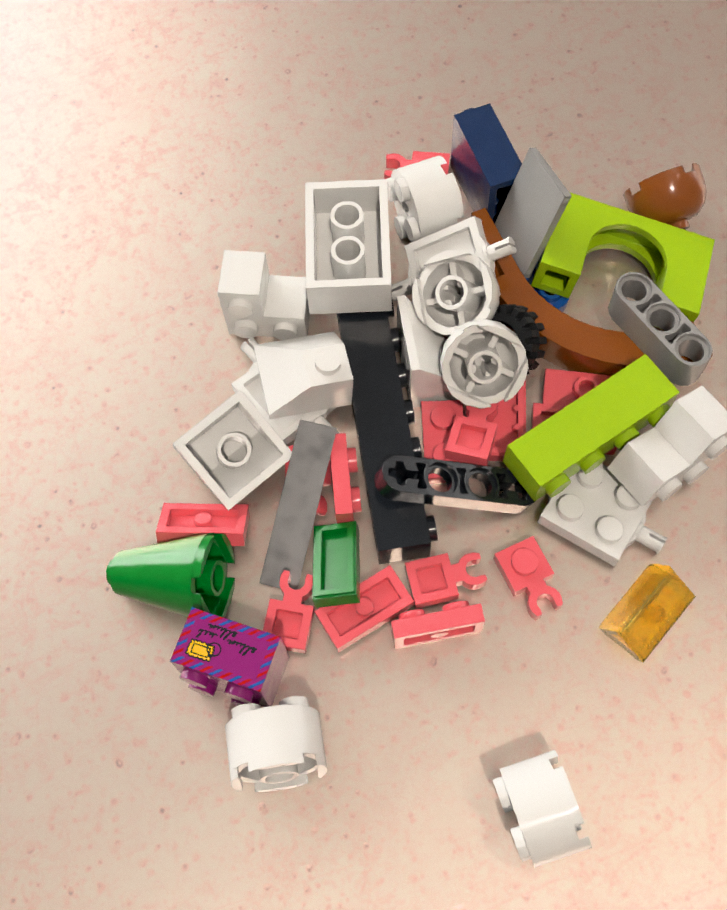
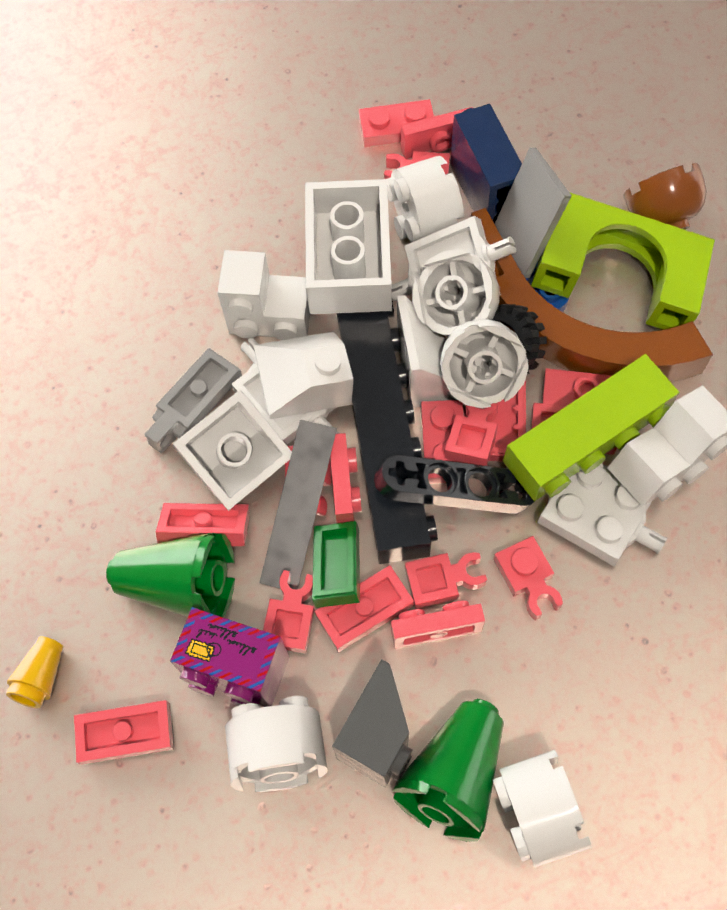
clear yellow slope [599,564,696,663] -> none
light grey beam [608,272,712,386] -> none
none -> yellow cone [6,636,64,709]
none -> coral plate [74,700,174,765]
none -> light grey hinge [144,348,242,454]
none -> dark grey slope [332,659,413,788]
none -> coral plate [359,99,434,147]
none -> green cone [392,699,504,842]
none -> coral plate [401,107,473,159]

